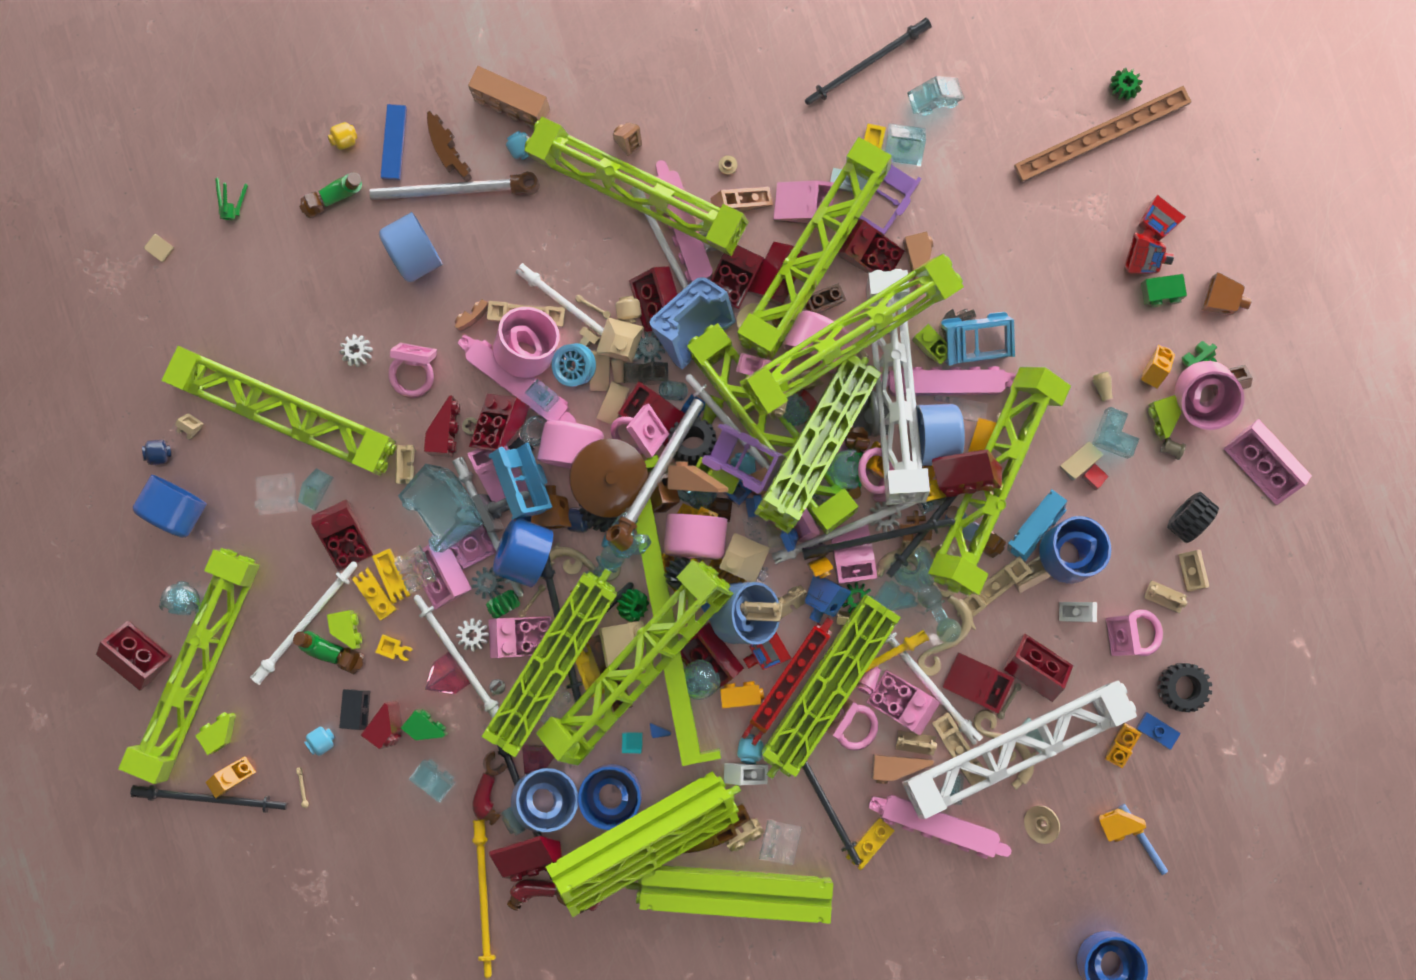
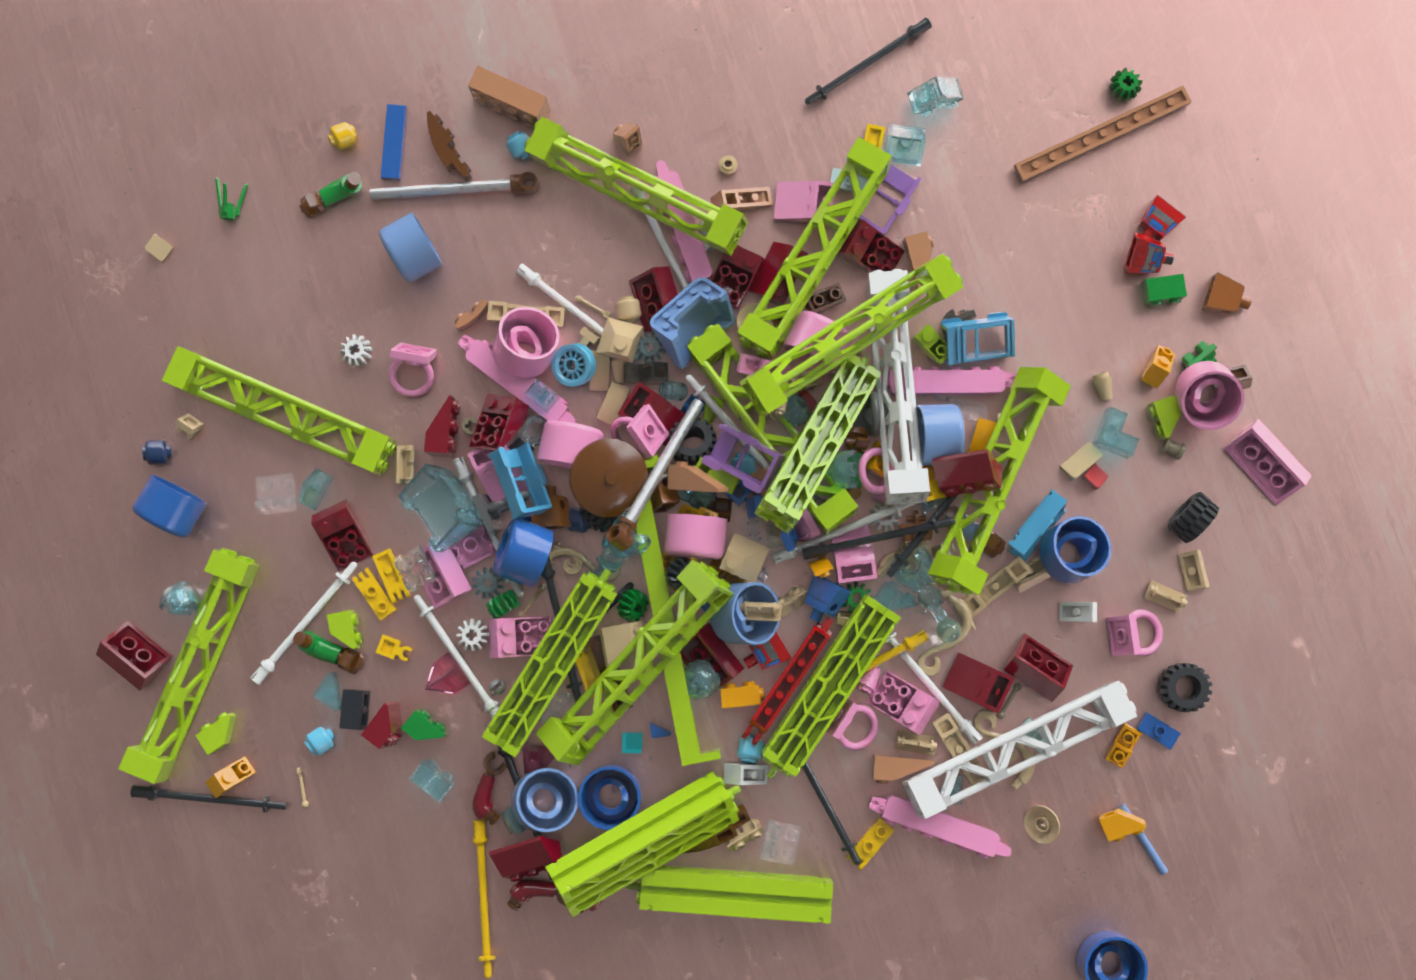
none -> clear light blue slope [313,672,342,711]

